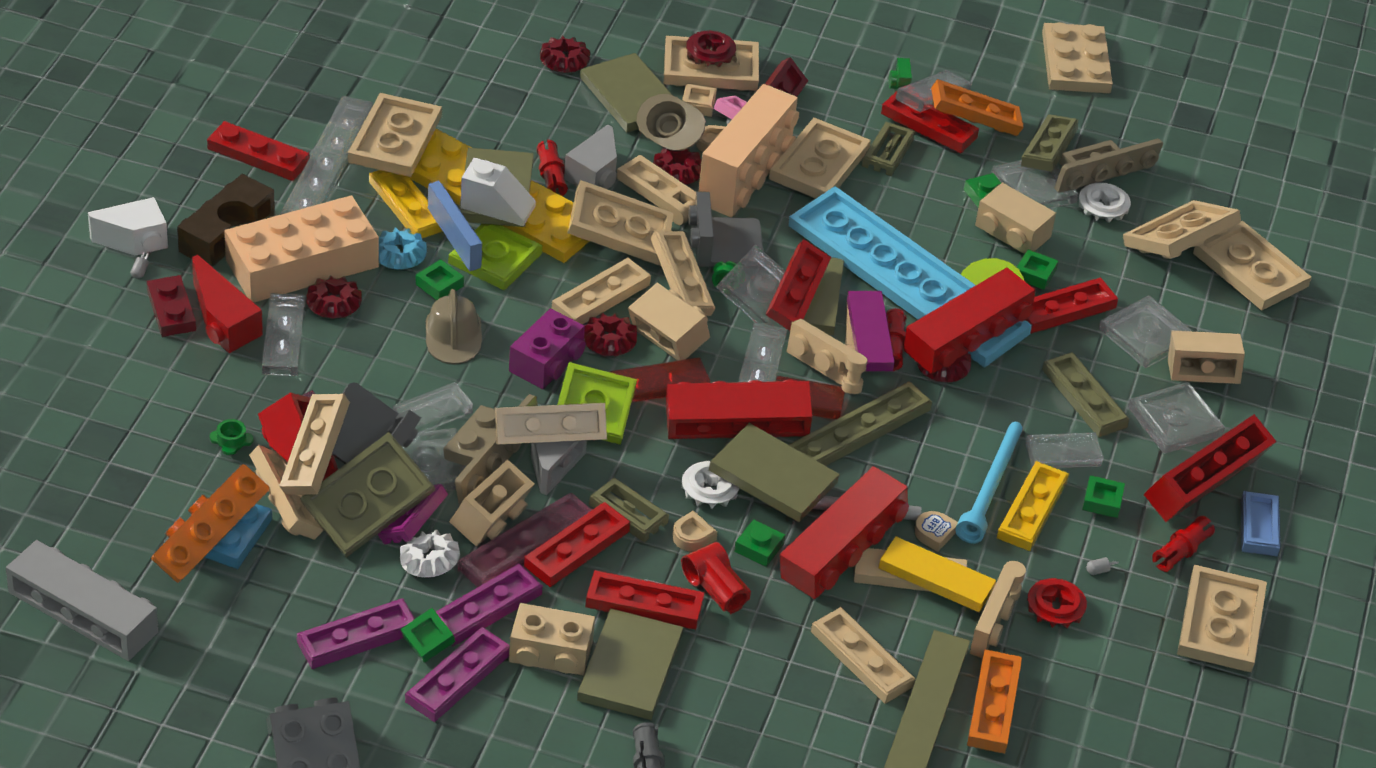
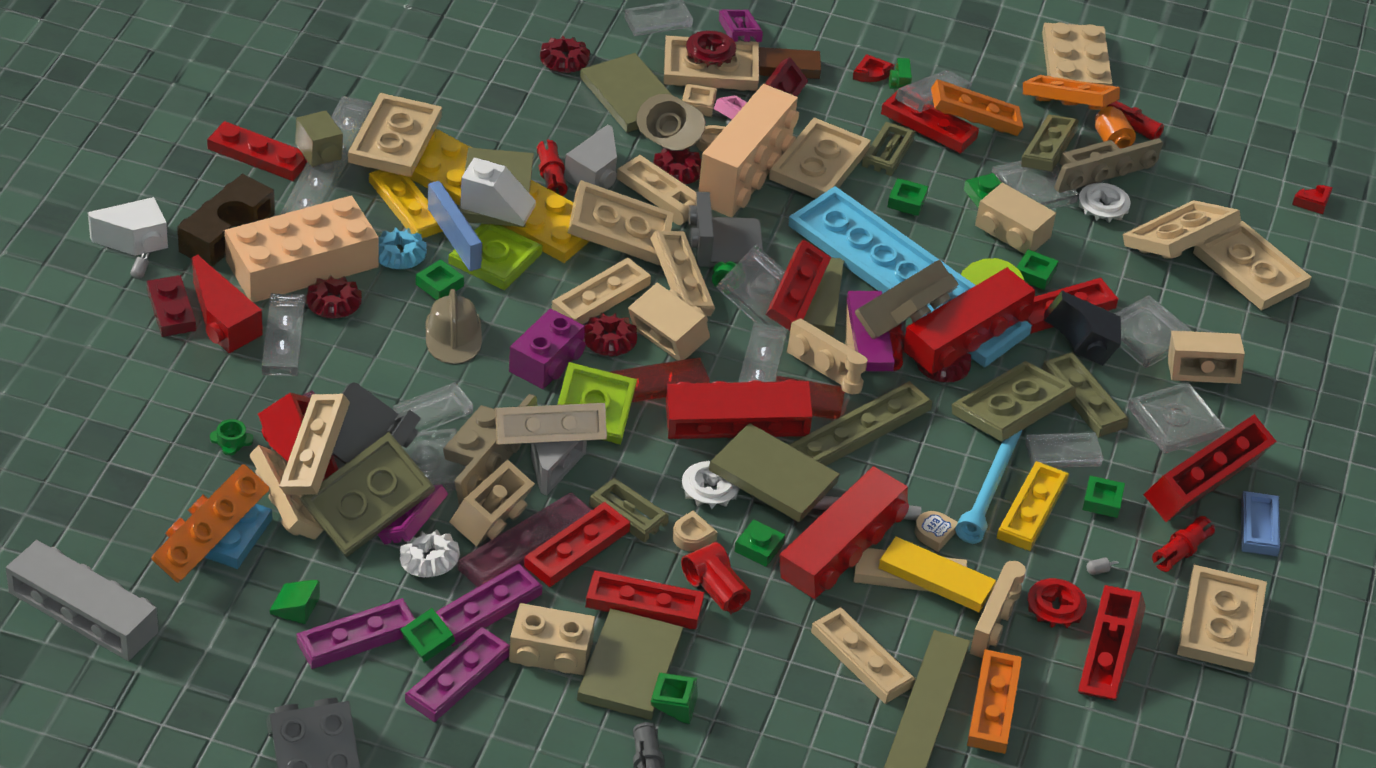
none -> green slope [270,580,320,624]
none -> olive brick [295,110,343,167]
none -> clear tile [624,0,693,36]
none -> green slope [650,672,698,724]
none -> magenta tile [719,9,763,42]
none -> reddish brown tile [759,47,821,79]
none -> red tile [853,54,895,82]
none -> dark tan bracket [855,260,959,340]
none -> green plate [887,178,929,216]
none -> olive tile [952,361,1076,442]
none -> orange plate [1023,75,1120,110]
none -> black arch [1044,291,1121,366]
none -> red slope [1078,585,1146,701]
none -> orange brick [1095,106,1136,149]
none -> red pin [1107,101,1164,140]
none -> red tile [1292,185,1333,214]

